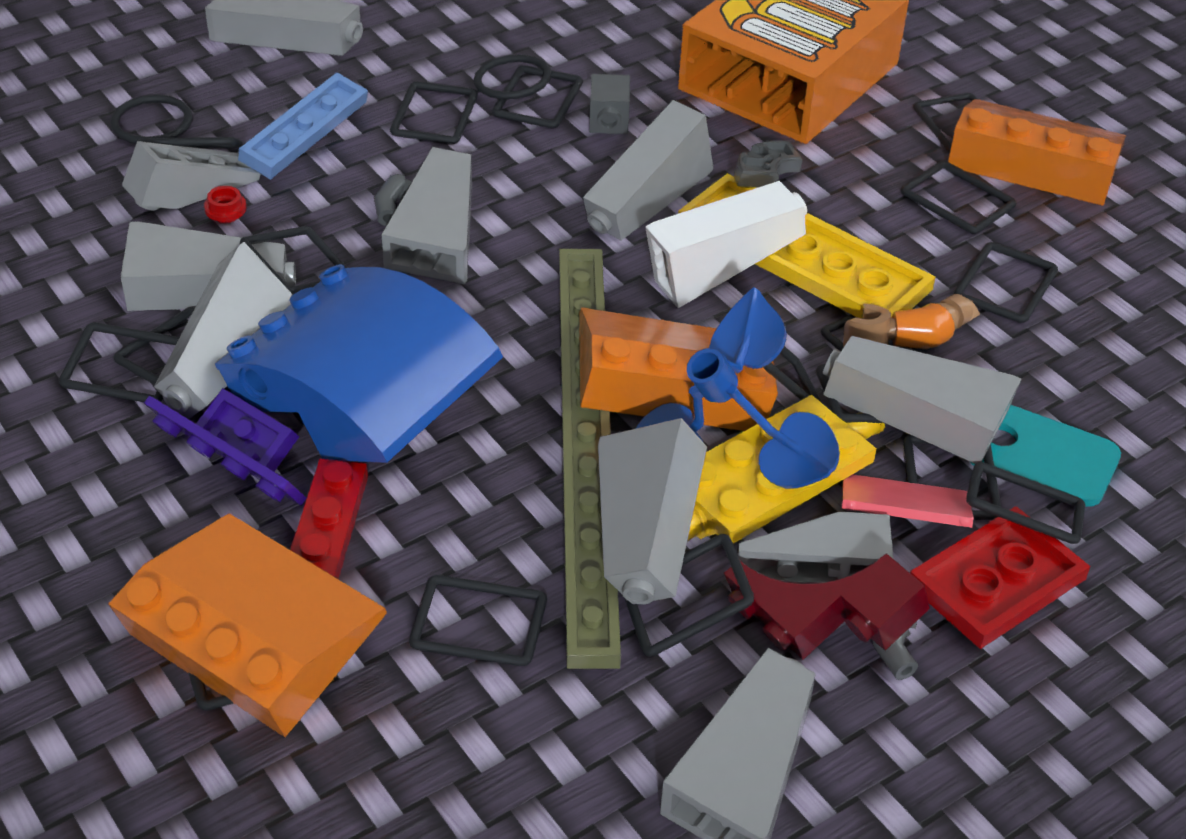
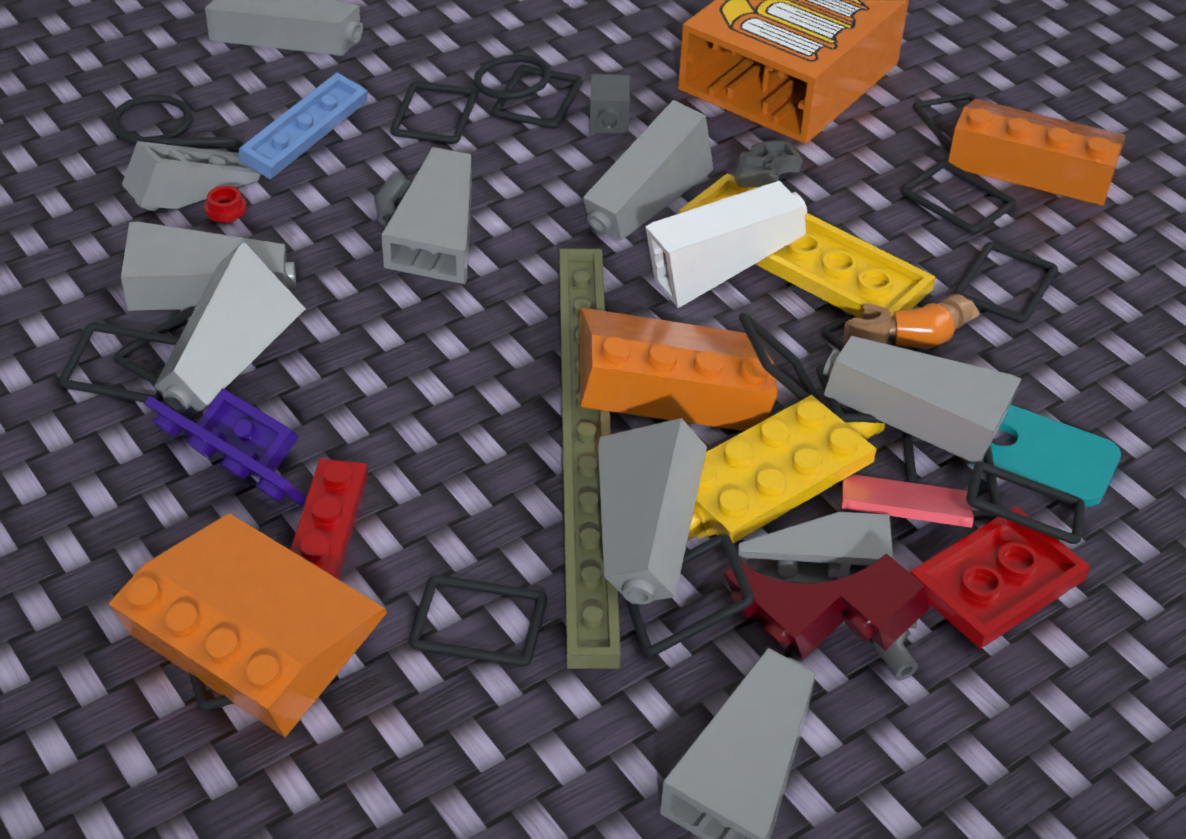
blue slope [215,264,503,463] -> none
black piece [240,226,348,295] -> none
blue plant [635,287,840,489] -> none

